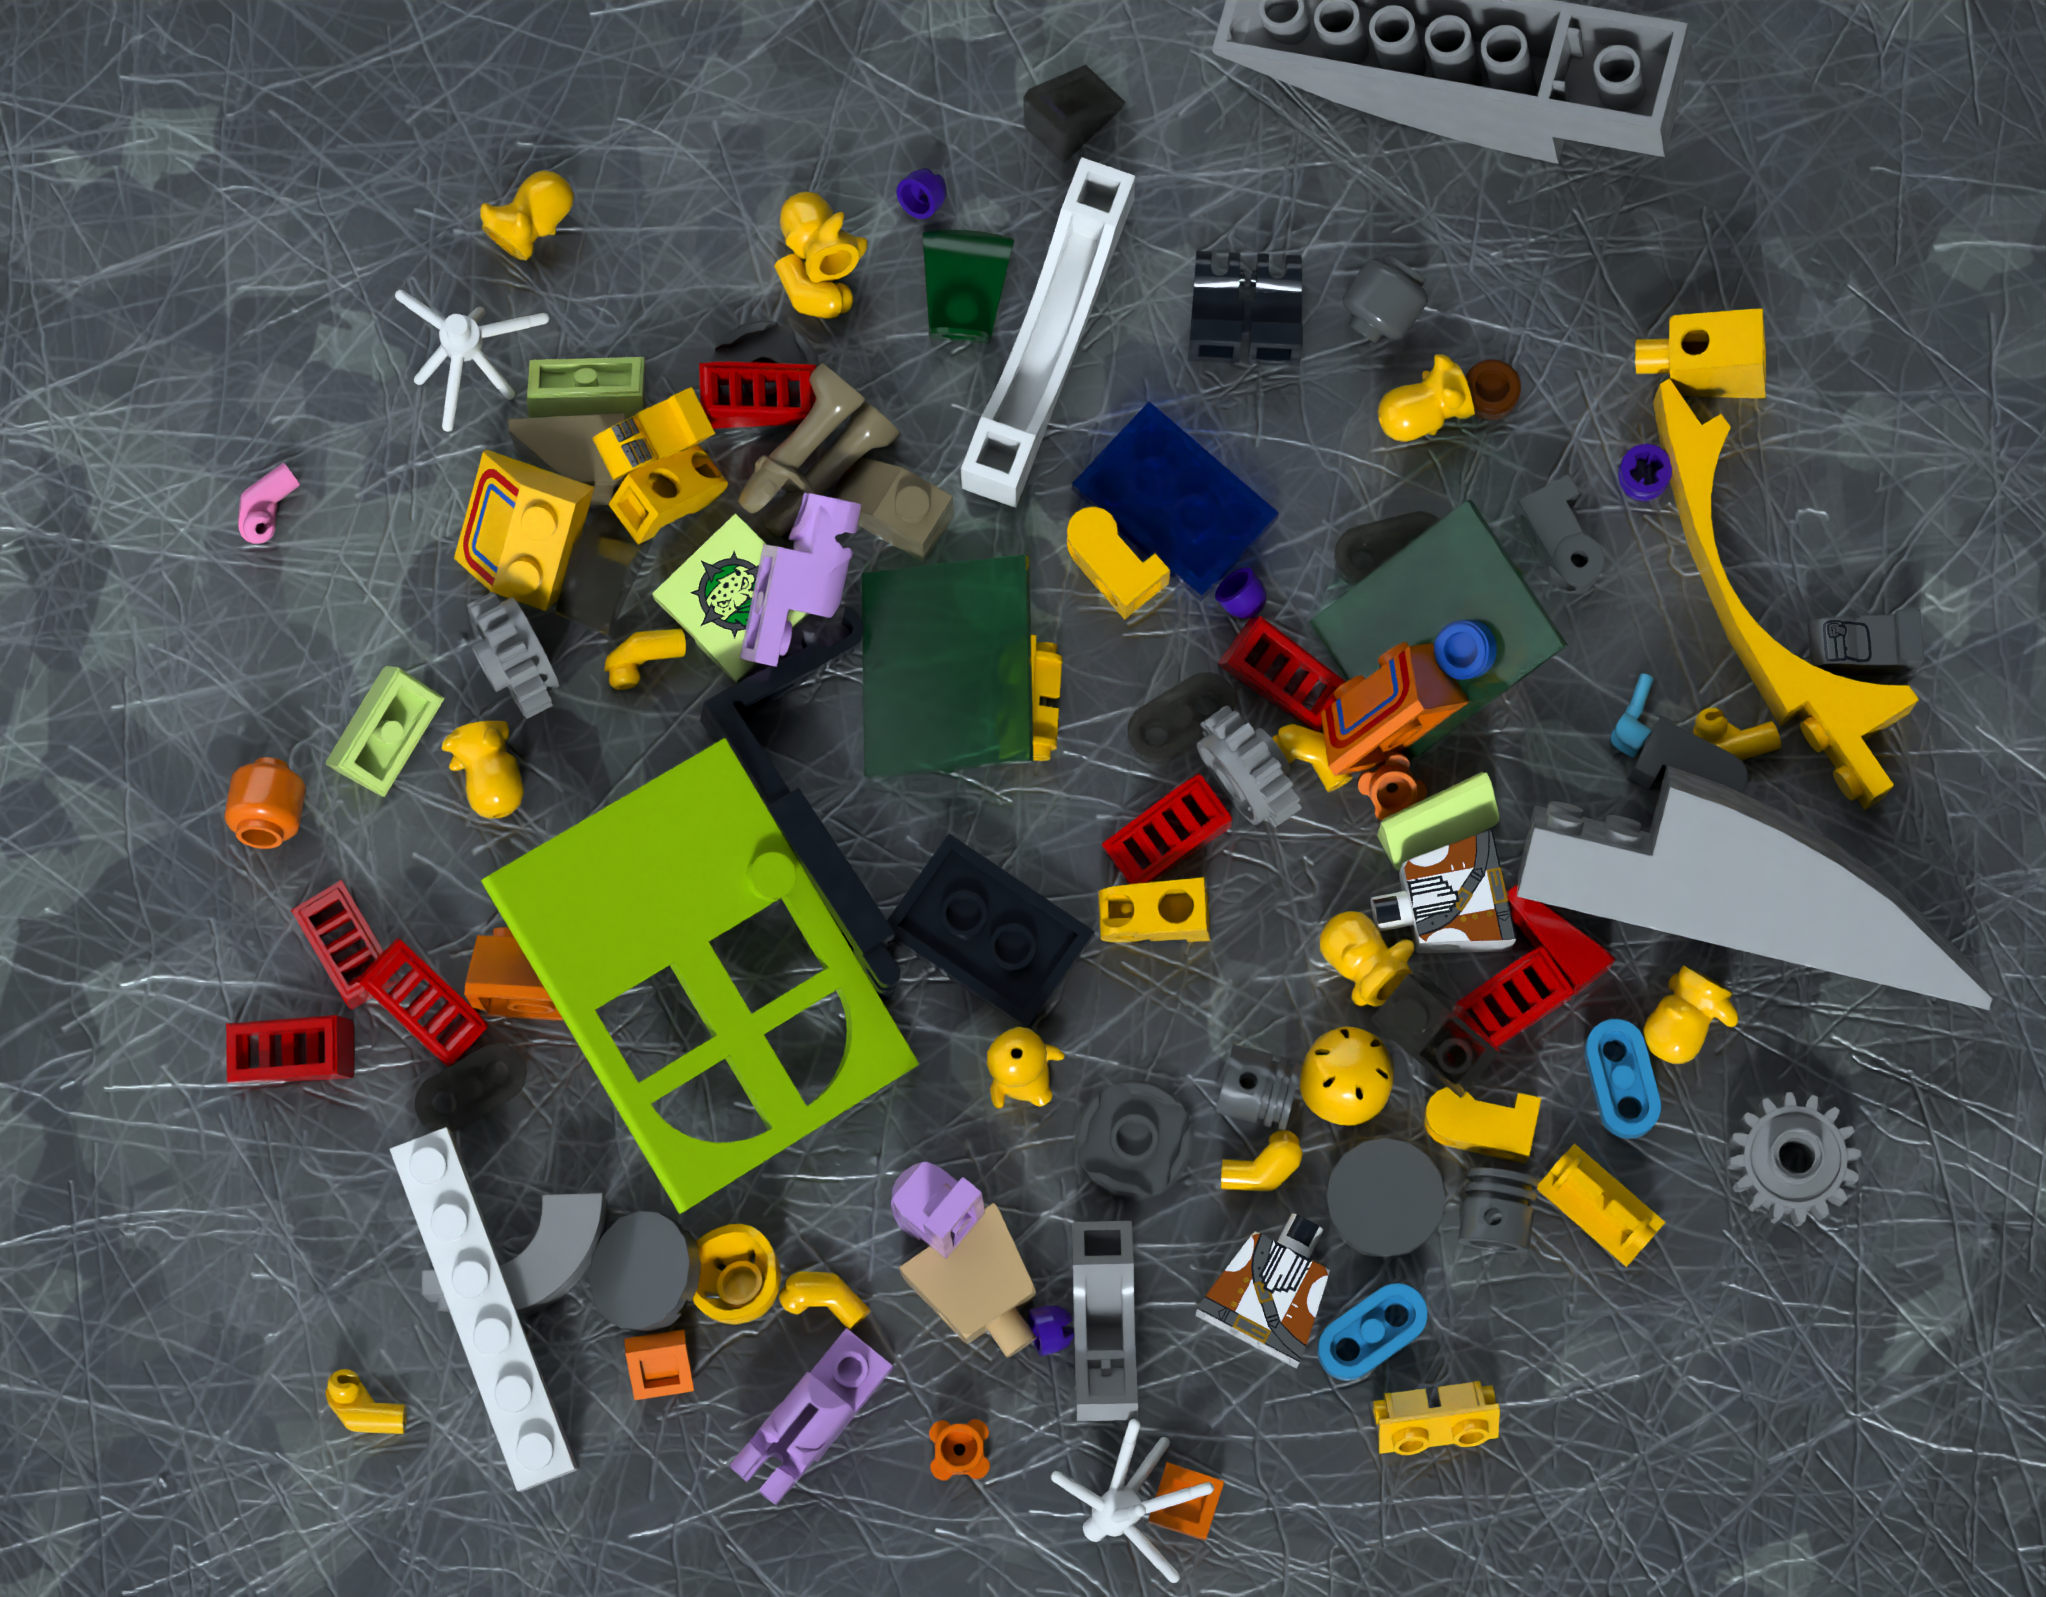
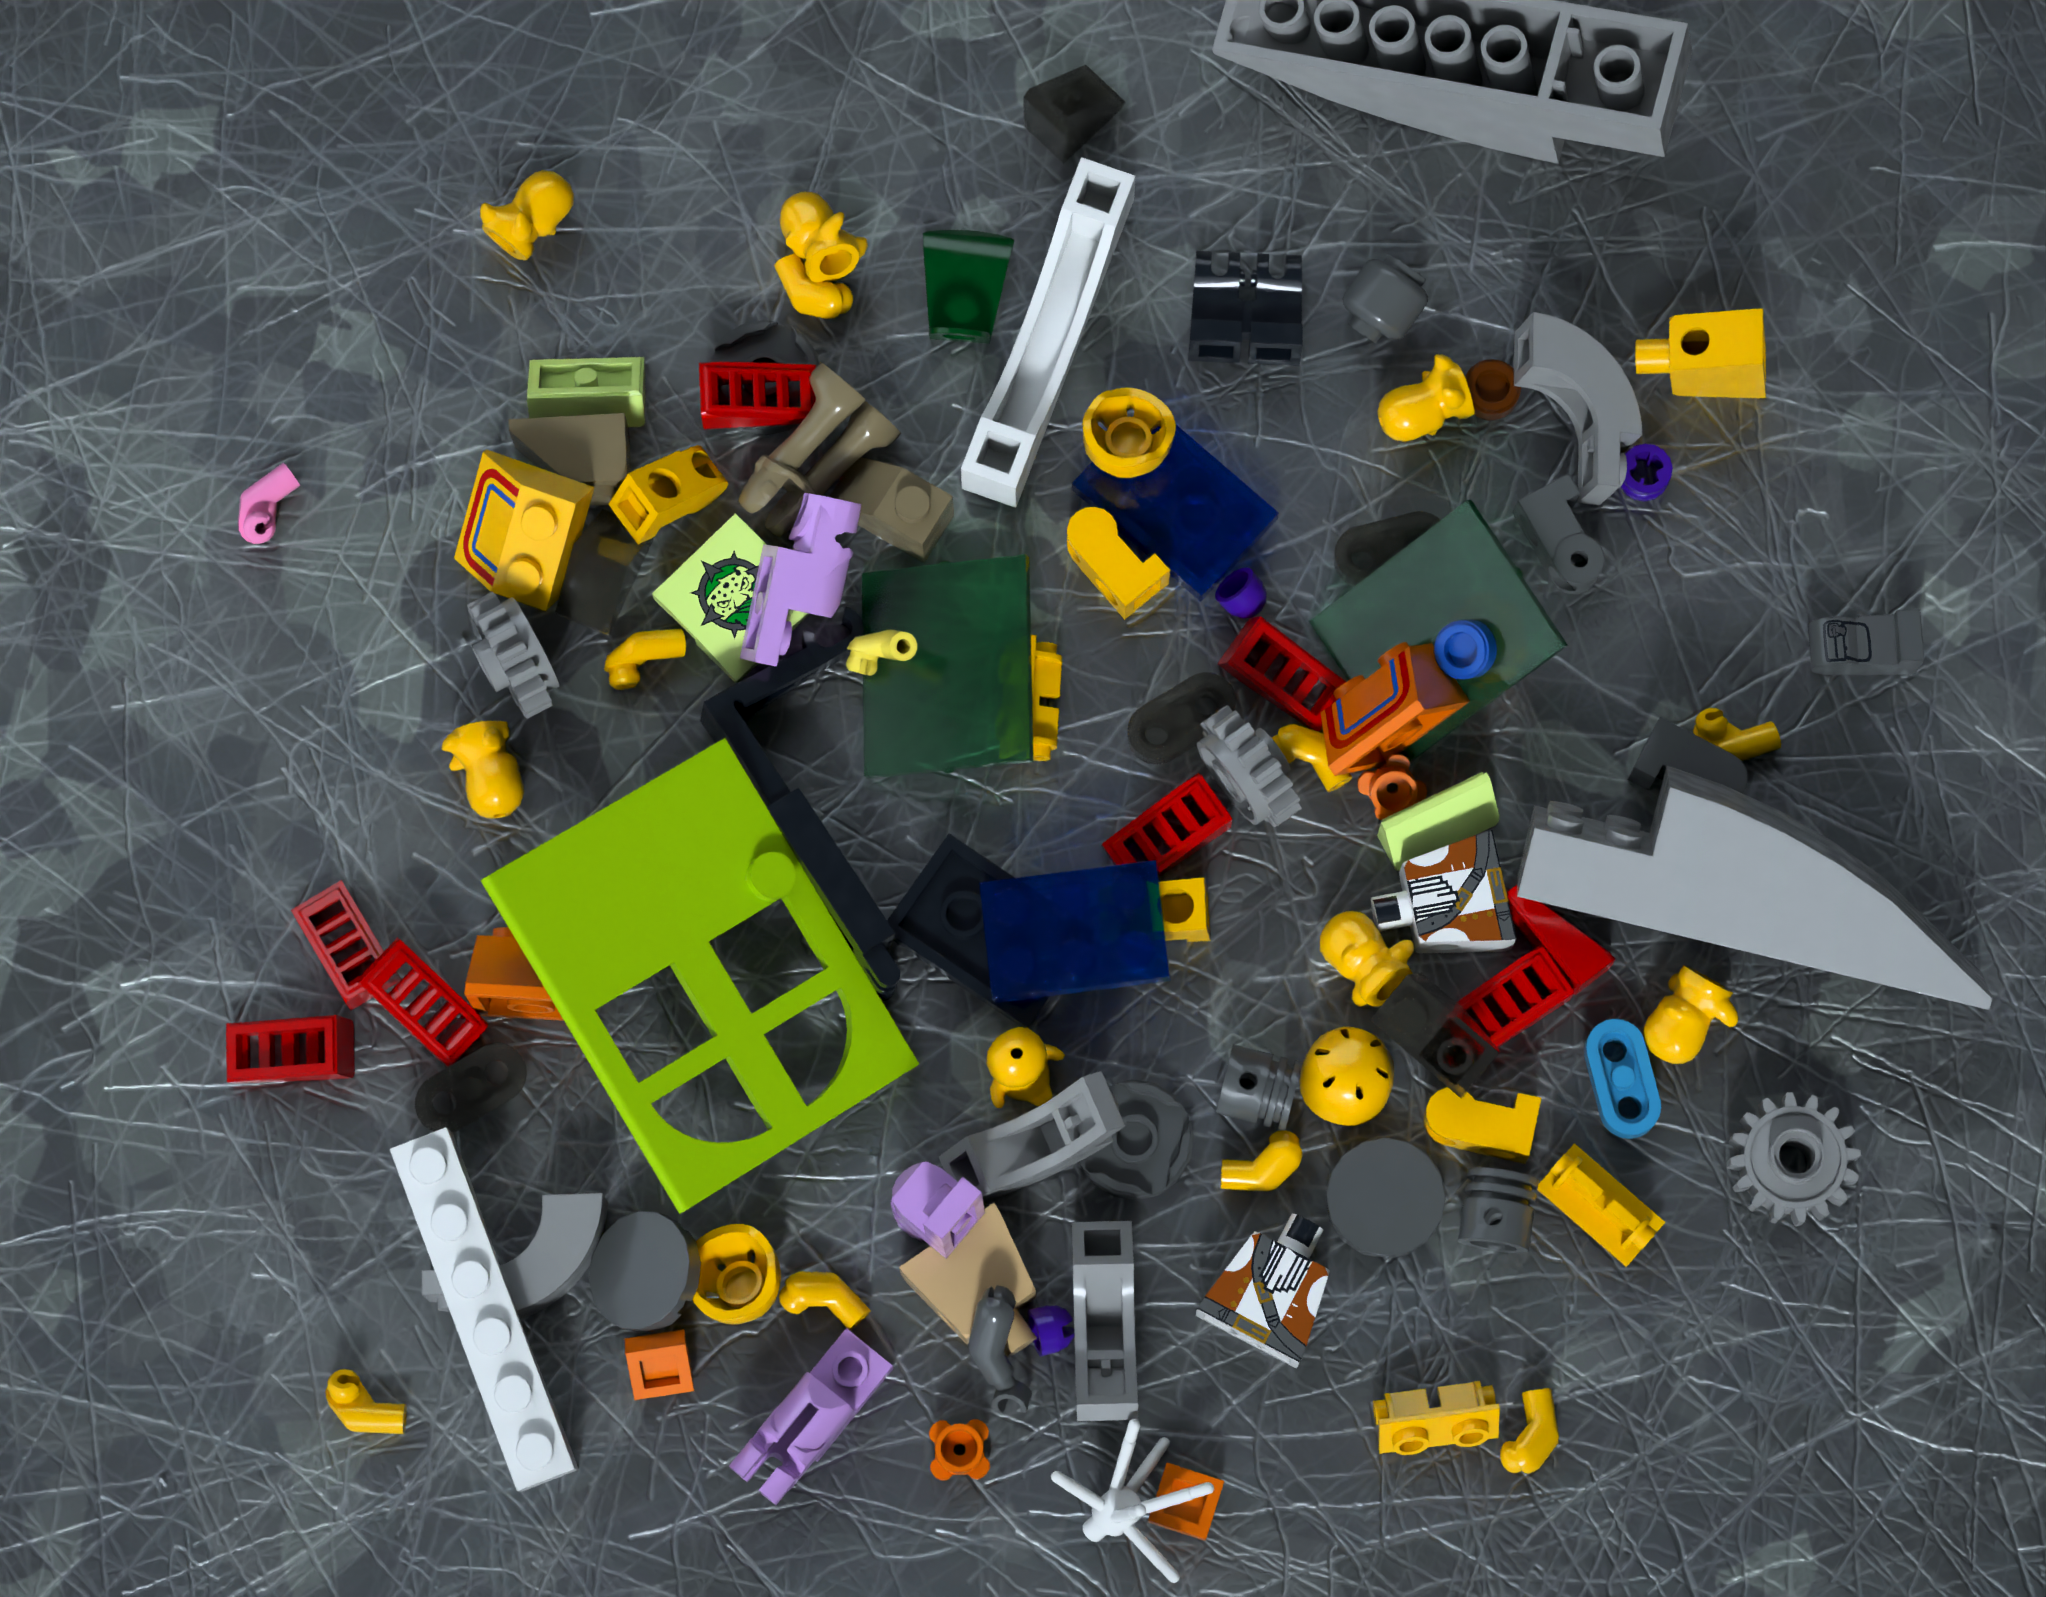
orange head [224,757,306,849] -> none
yellowish green slope [326,666,445,797] -> none
white plant [395,290,549,432] -> none
yellow leg [592,387,715,480] -> none
dark purple hinge [896,168,947,219] -> none
dark azure plate [1317,1283,1428,1381] -> none
medium azure hand [1610,674,1654,758] -> none
yellow slope [1653,378,1919,810] -> none
none -> light yellow arm [846,629,917,676]
none -> light grey arch [939,1071,1125,1203]
none -> dark grey arm [968,1285,1032,1413]
none -> clear blue plate [979,860,1171,1003]
none -> yellow helmet [1082,388,1176,478]
none -> yellow arm [1500,1388,1559,1474]
none -> light grey arch [1514,312,1642,506]

